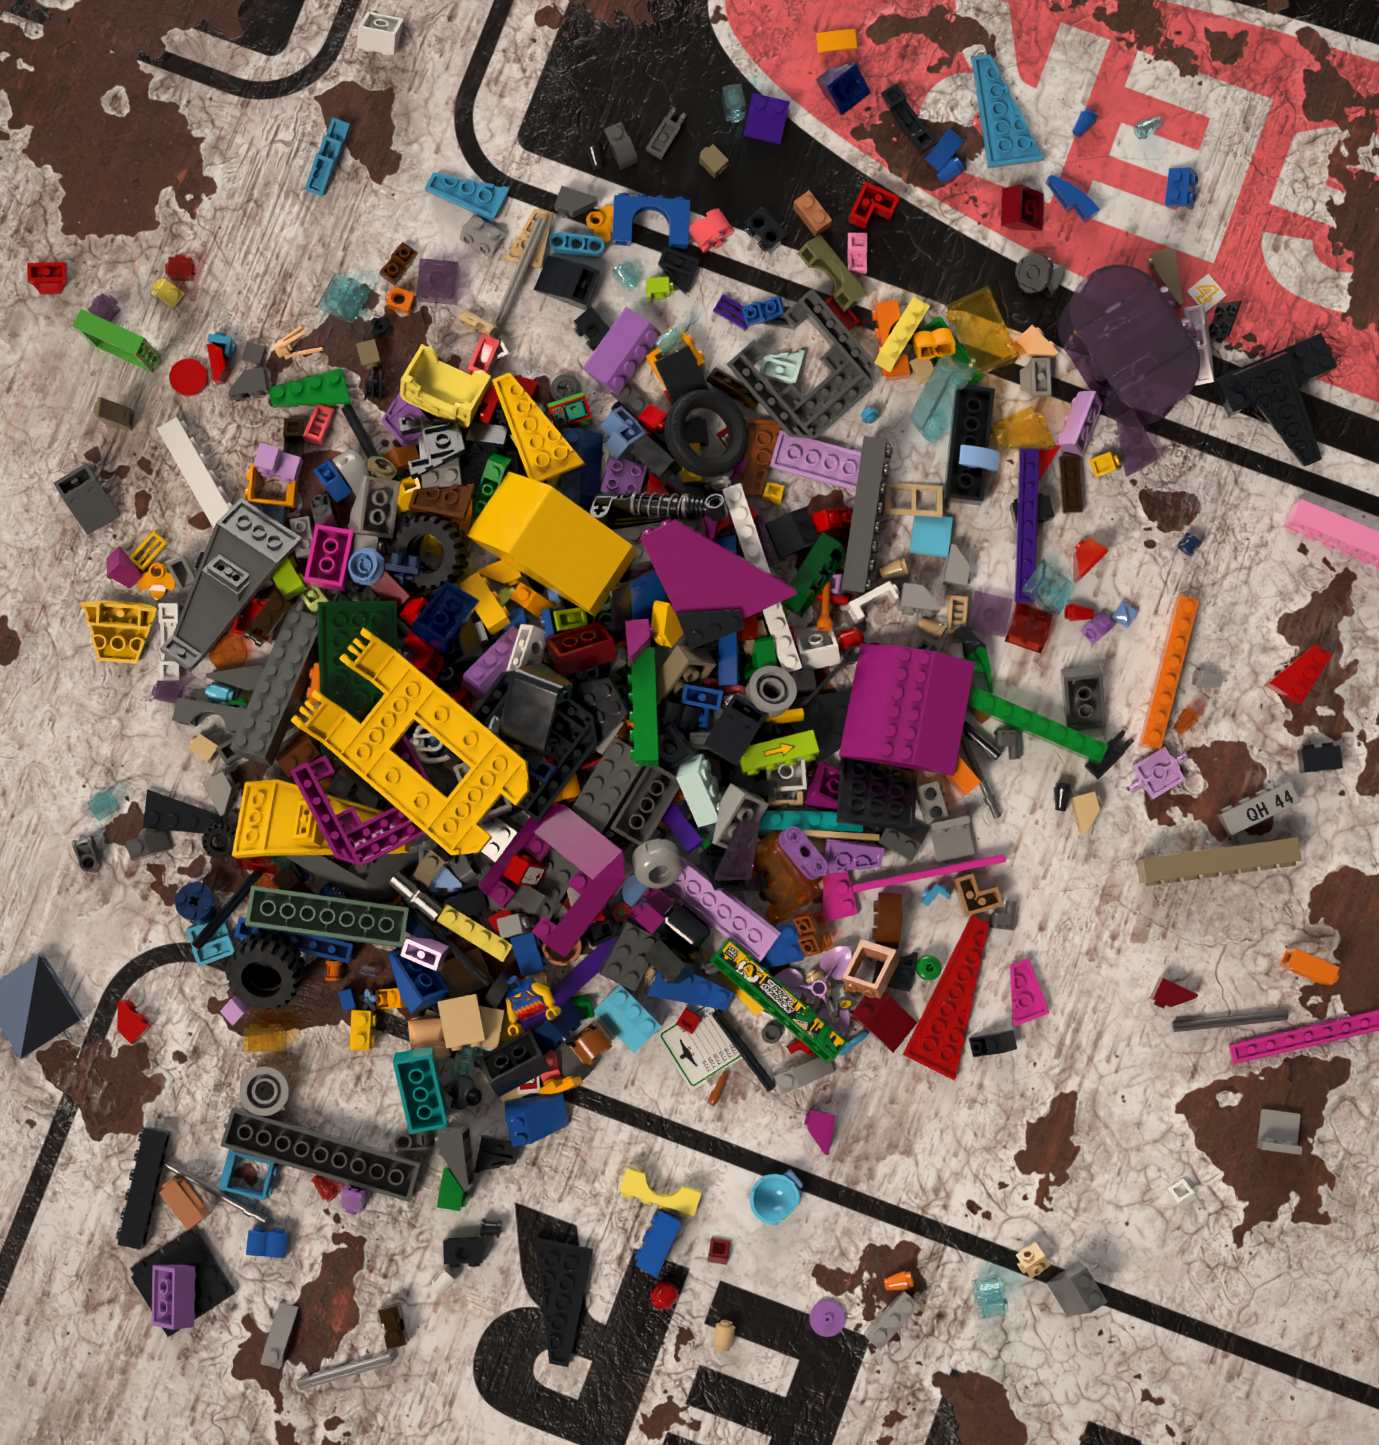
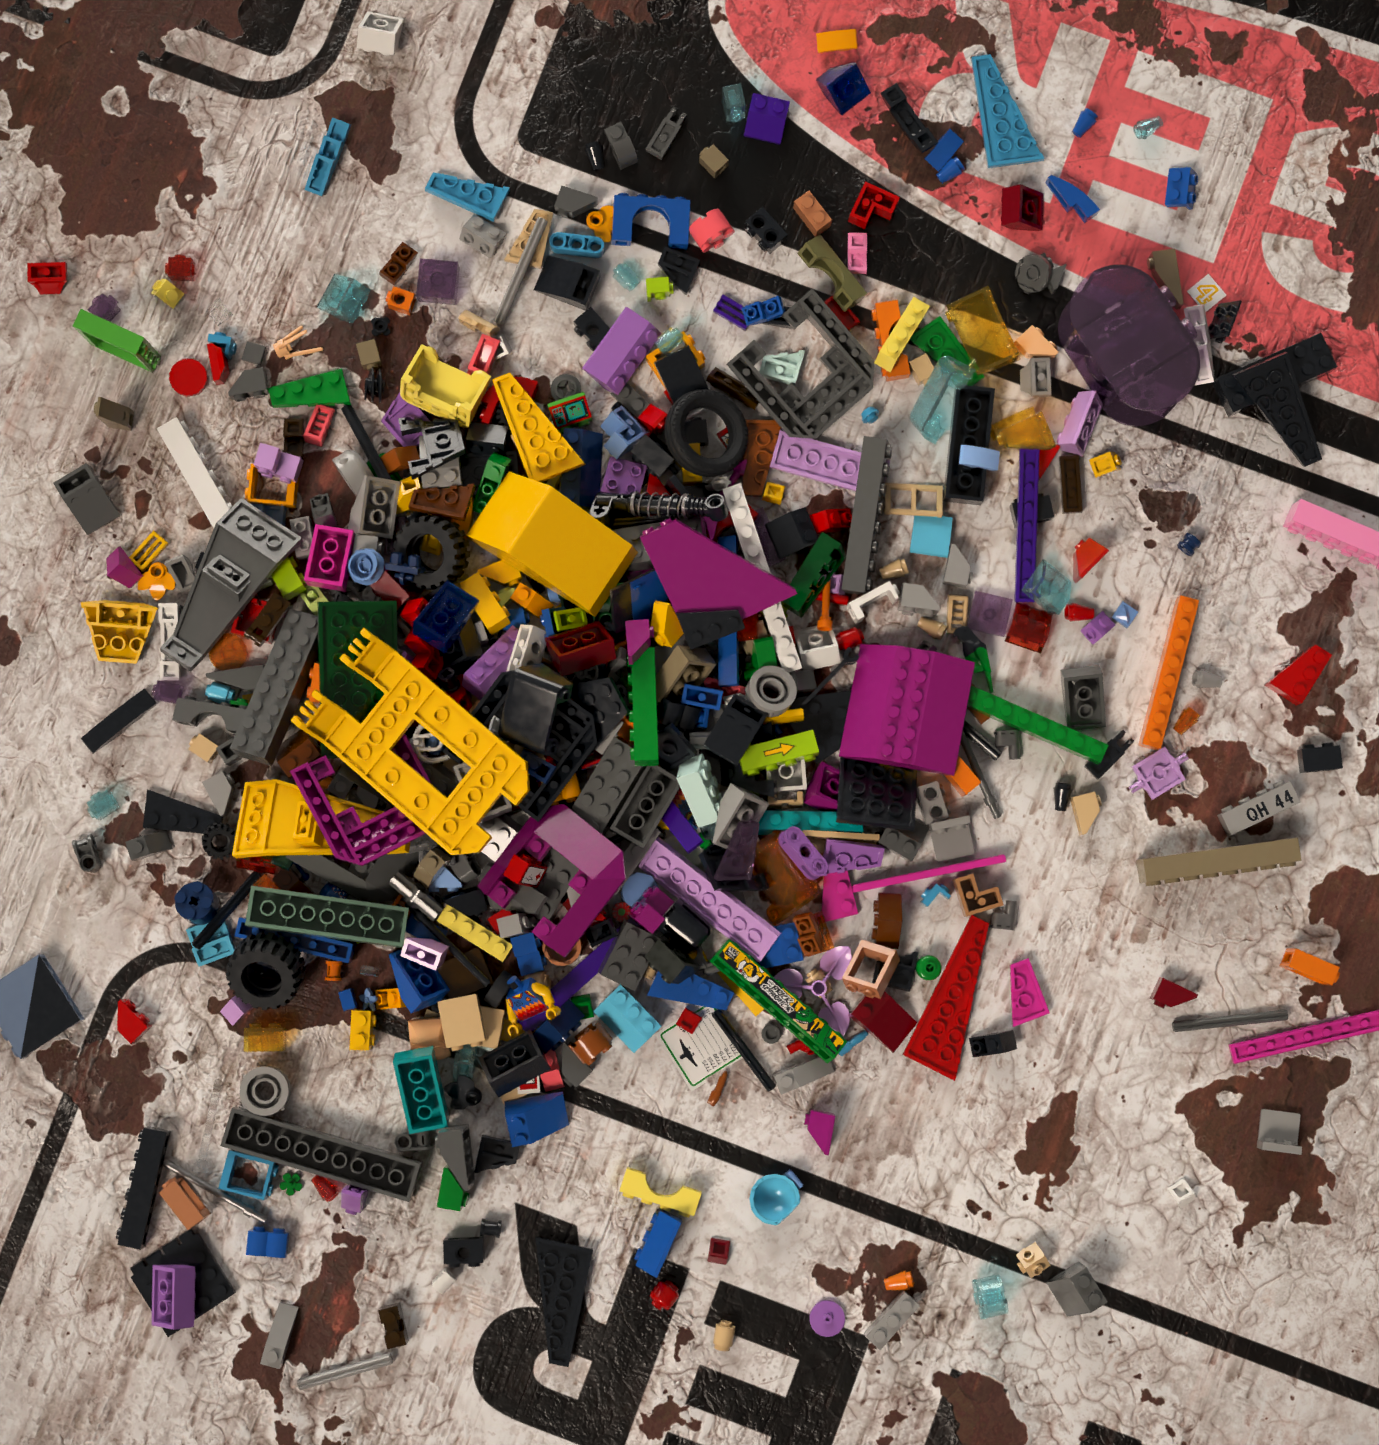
blue slope [313,459,352,503] -> none
dark tan gear [366,456,397,480] -> none
light orange slope [538,1076,584,1094] -> none
light grey piece [632,839,683,889] -> none
dark grey piece [826,983,857,1023] -> none
light orange brick [913,328,955,360] -> none
clear purple wing [1115,408,1160,478] -> none
none -> black slope [81,688,157,754]
none -> green plant [279,1173,302,1196]

